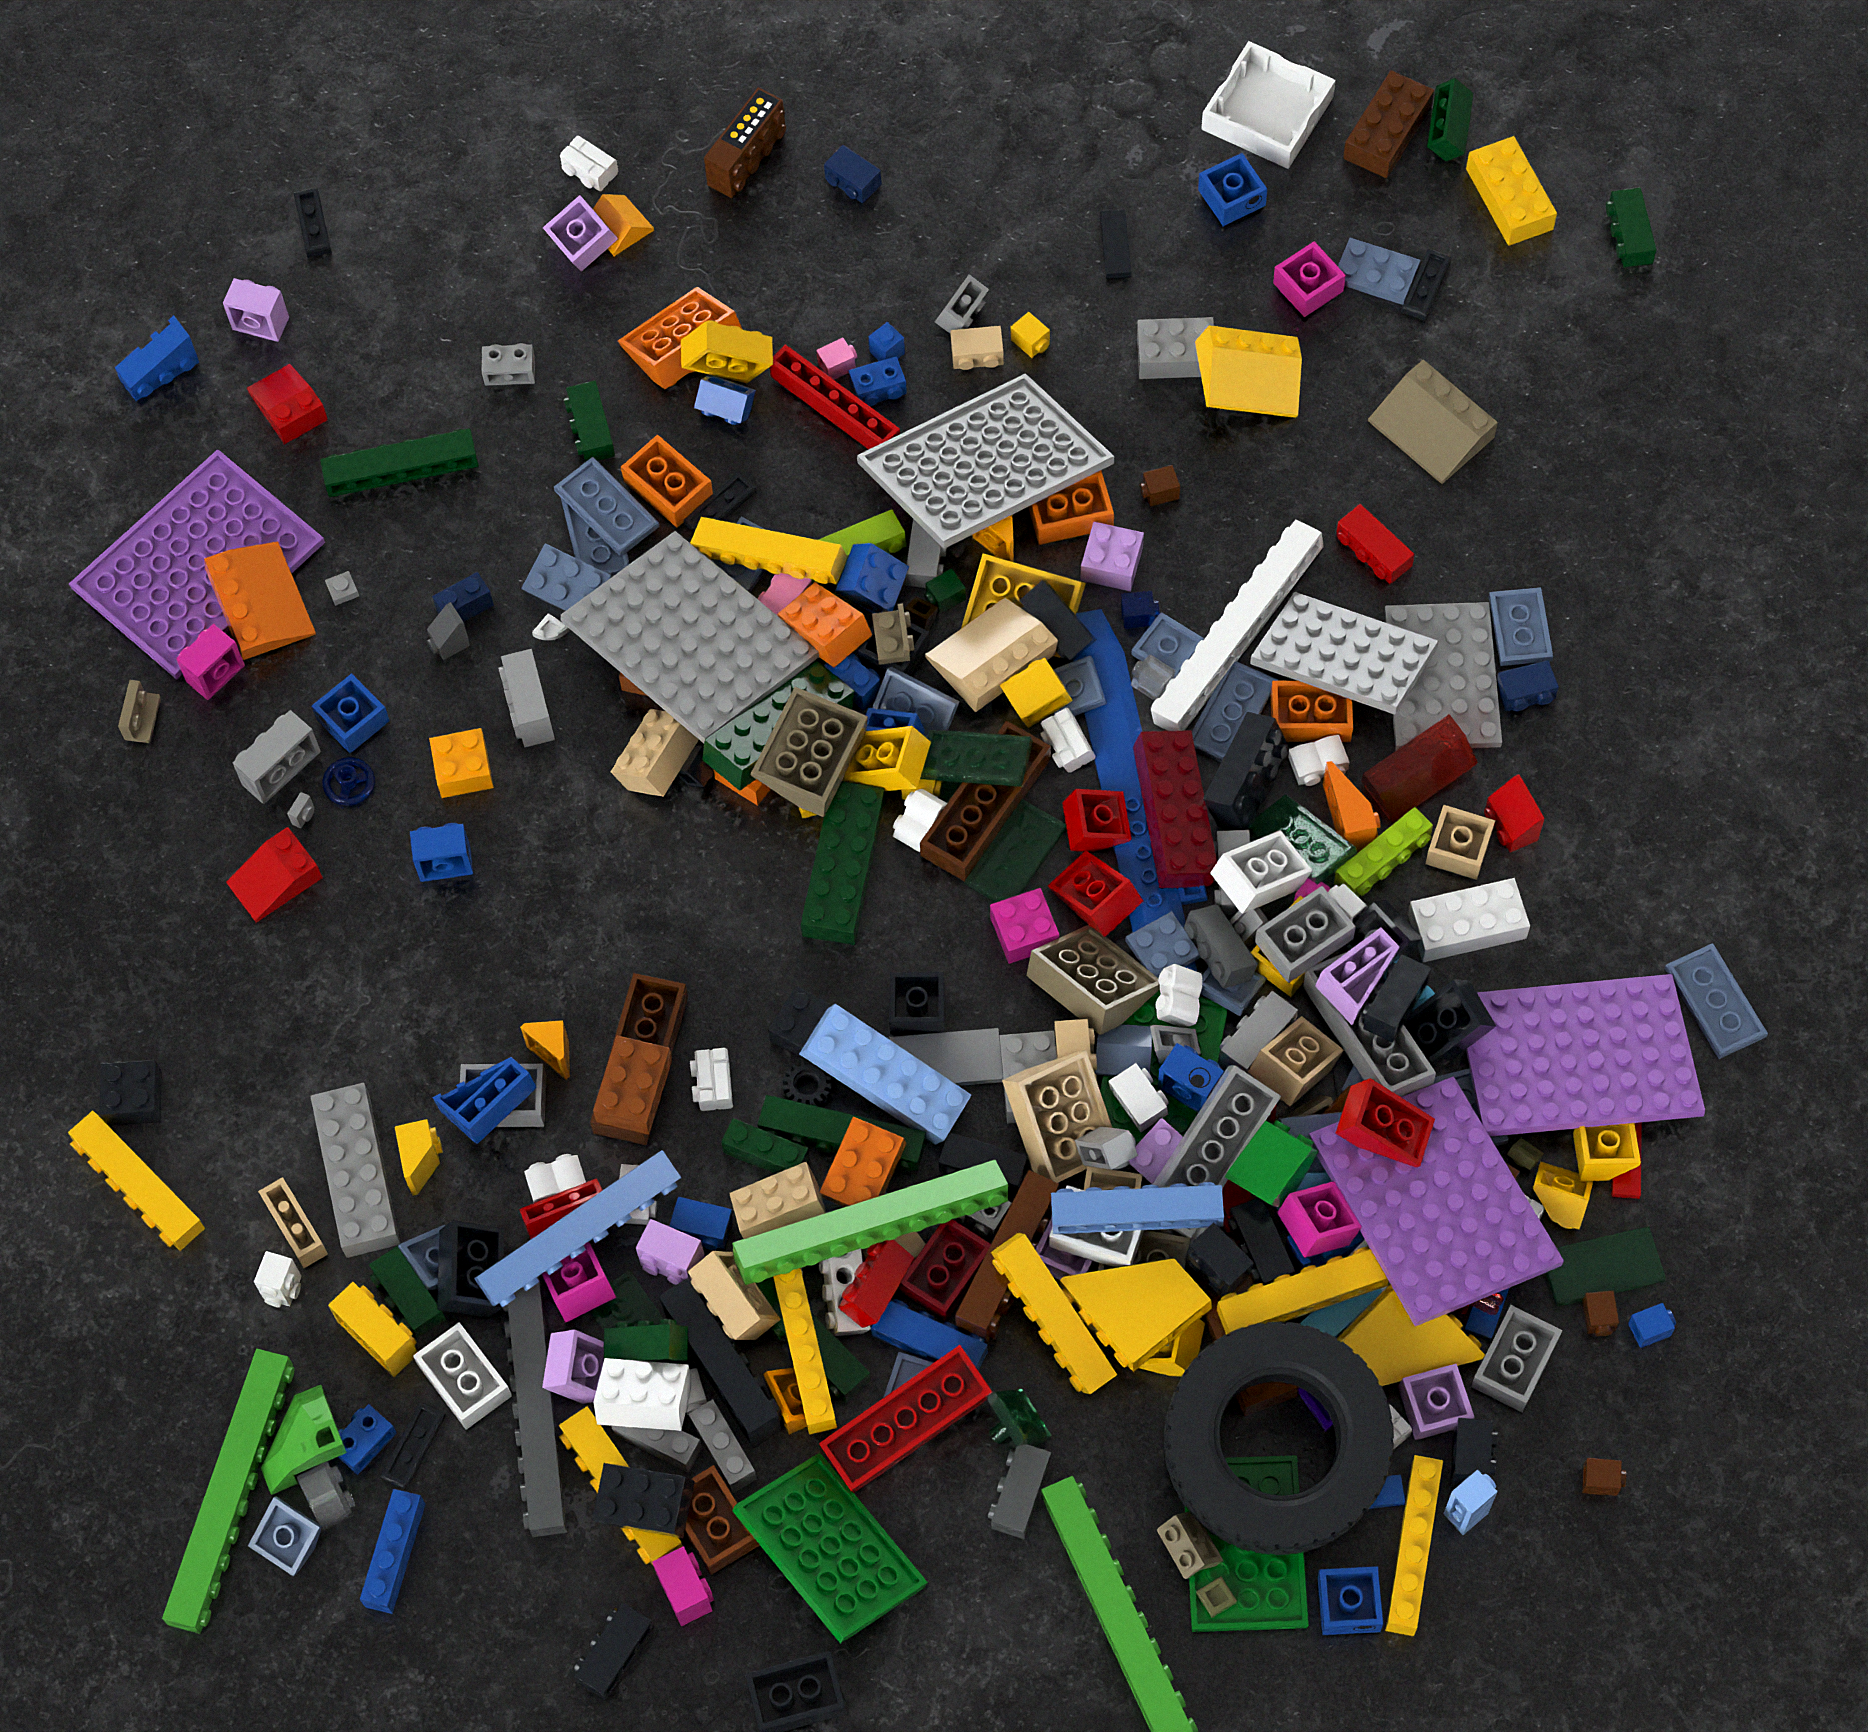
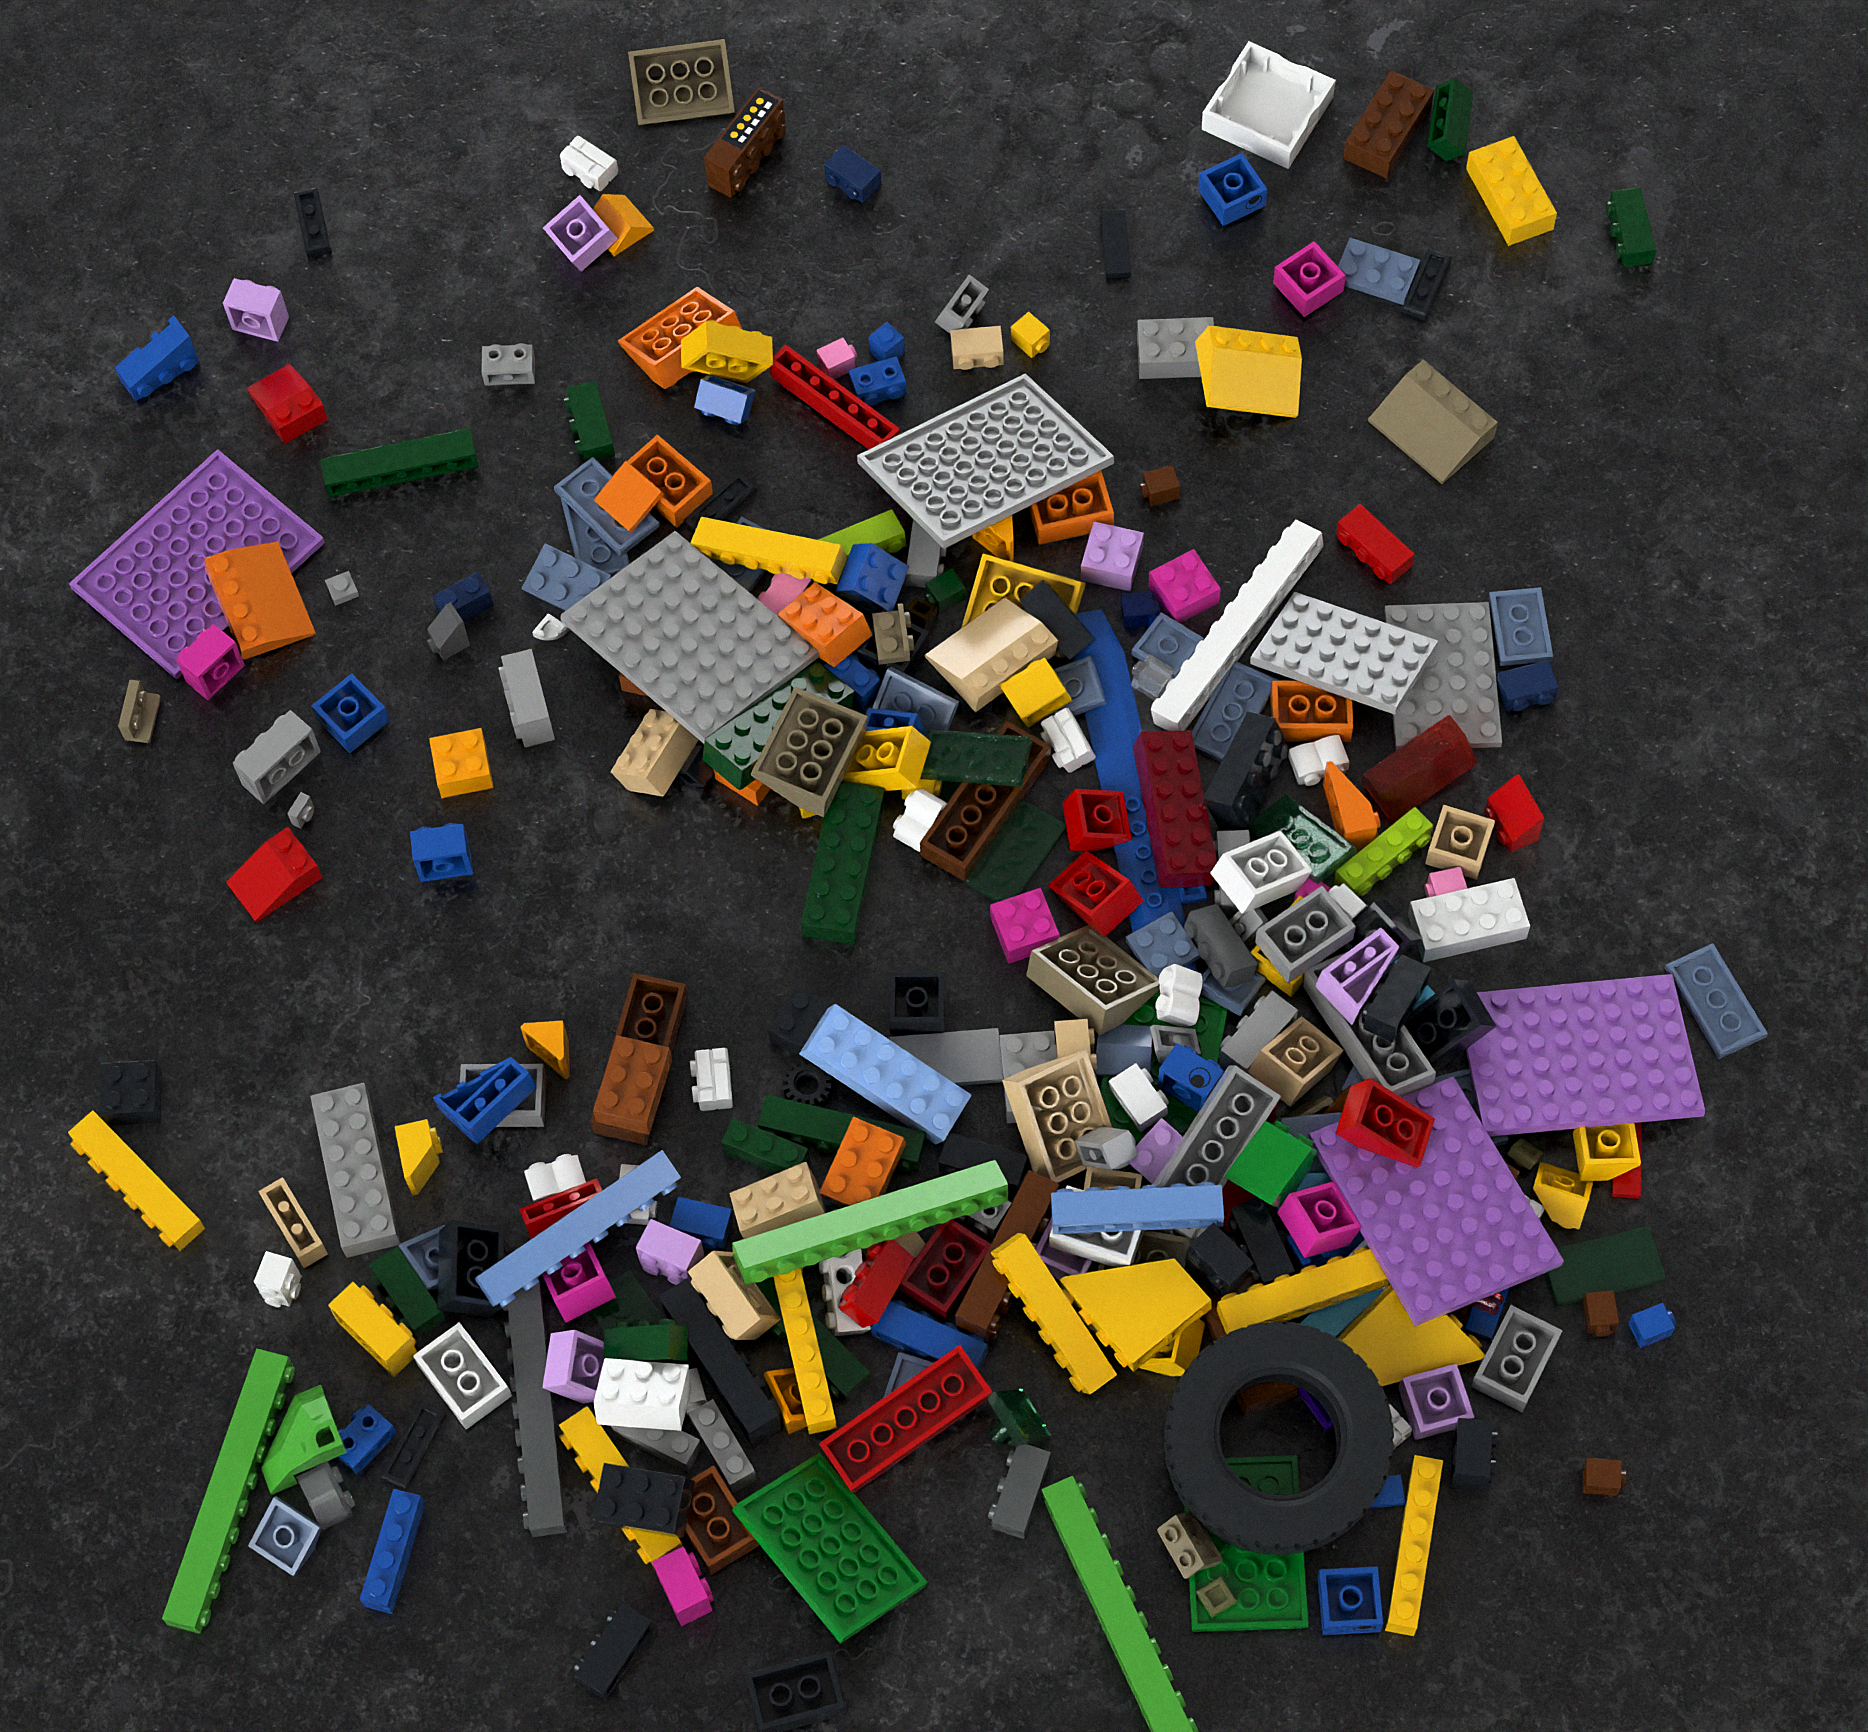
clear blue piece [322,757,375,806] -> none
light blue brick [1443,1470,1498,1535] -> none
none -> orange tile [594,461,665,533]
none -> dark tan slope [628,39,735,126]
none -> dark pink brick [1148,549,1221,623]
none -> bright pink brick [1424,867,1468,898]

